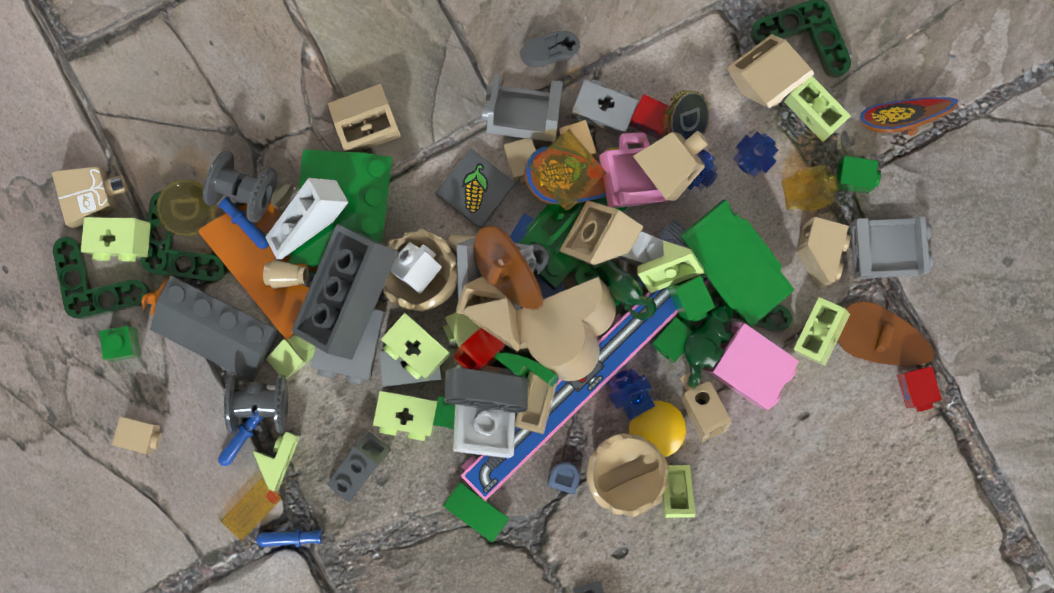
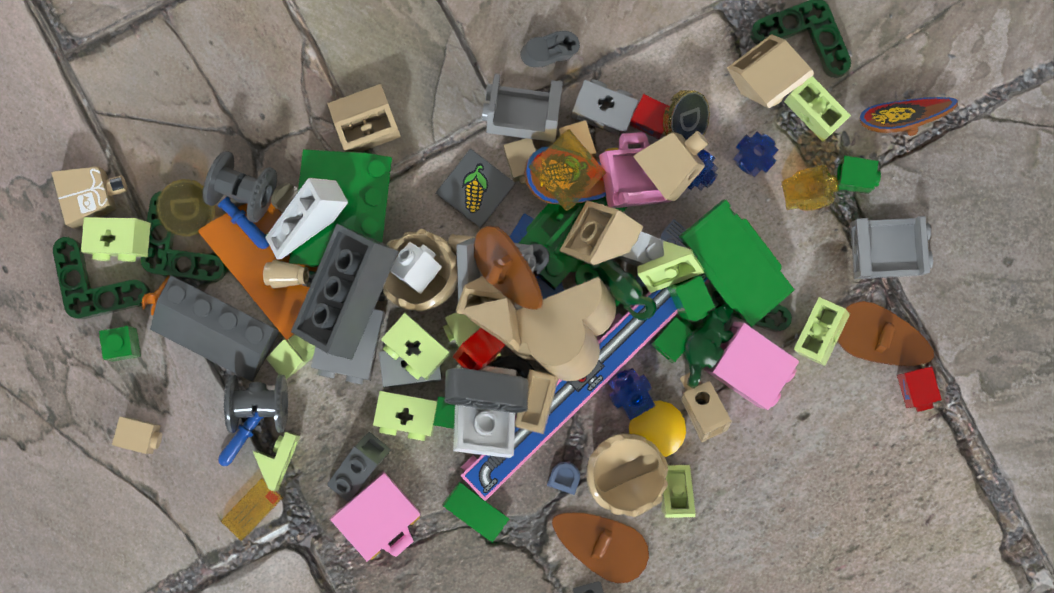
blue piece [256,529,322,547] -> none
green slope [495,353,559,387] -> none
tan slope [796,217,851,288] -> none
none -> bright pink piece [330,471,421,561]
none -> dark orange shield [552,512,649,584]

